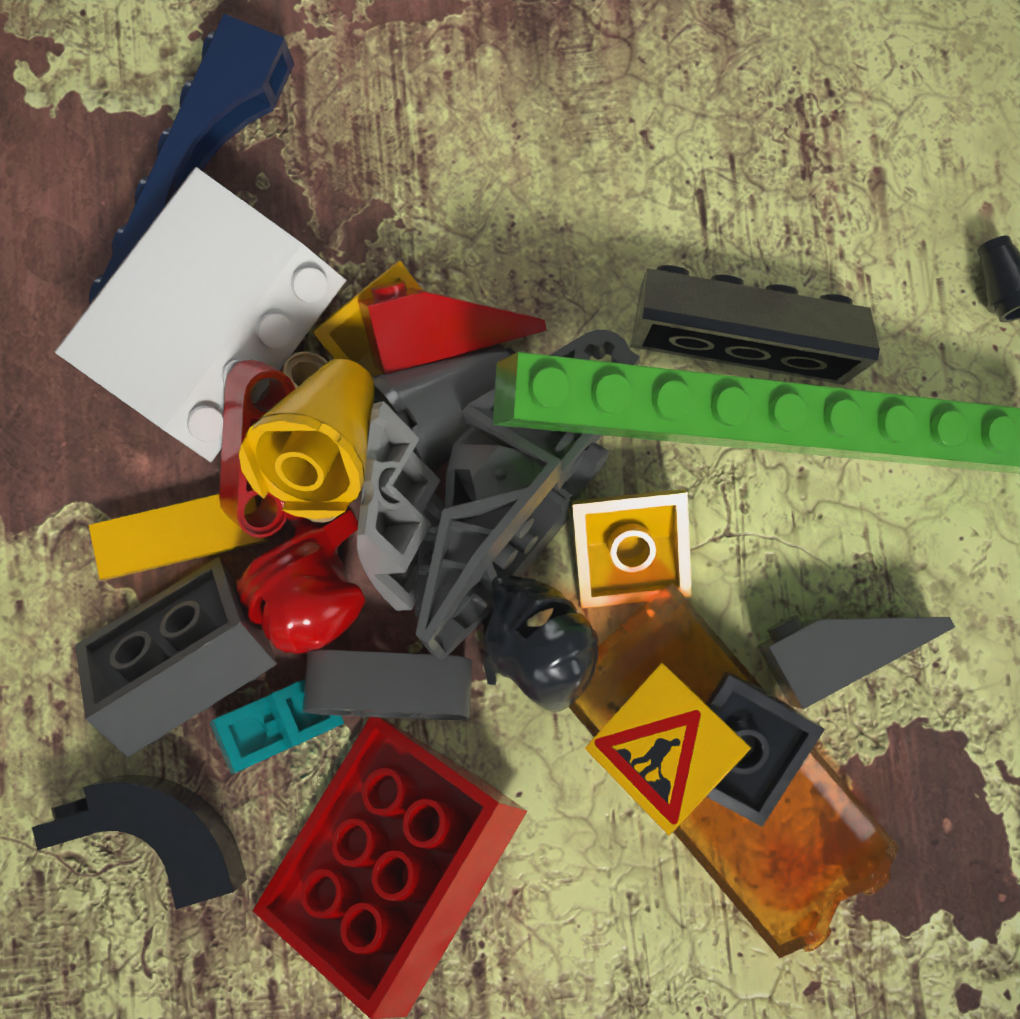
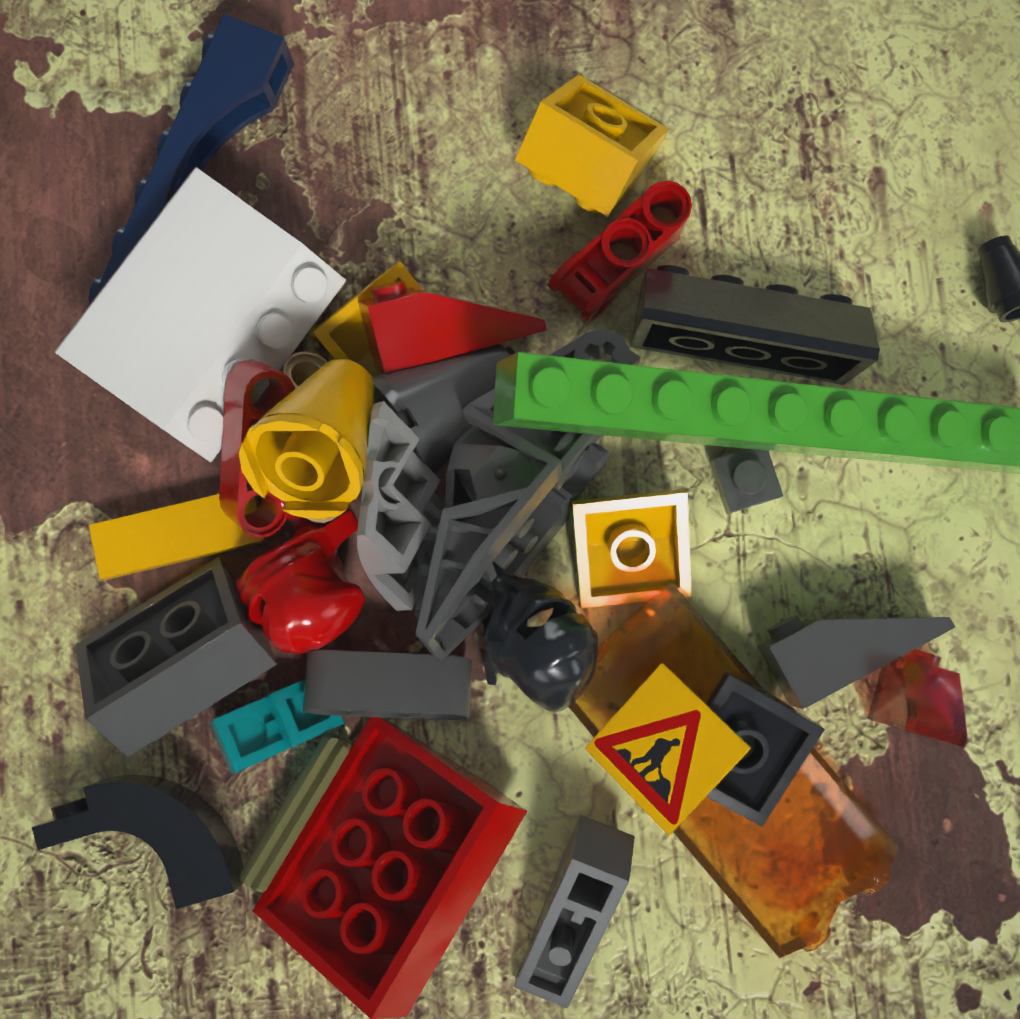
none -> olive axle [240,733,351,893]
none -> dark grey slope [514,815,635,1008]
none -> yellow slope [515,74,669,217]
none -> red piece [547,180,692,325]
none -> flat silver plate [710,449,783,515]
none -> clear red slope [867,649,968,747]

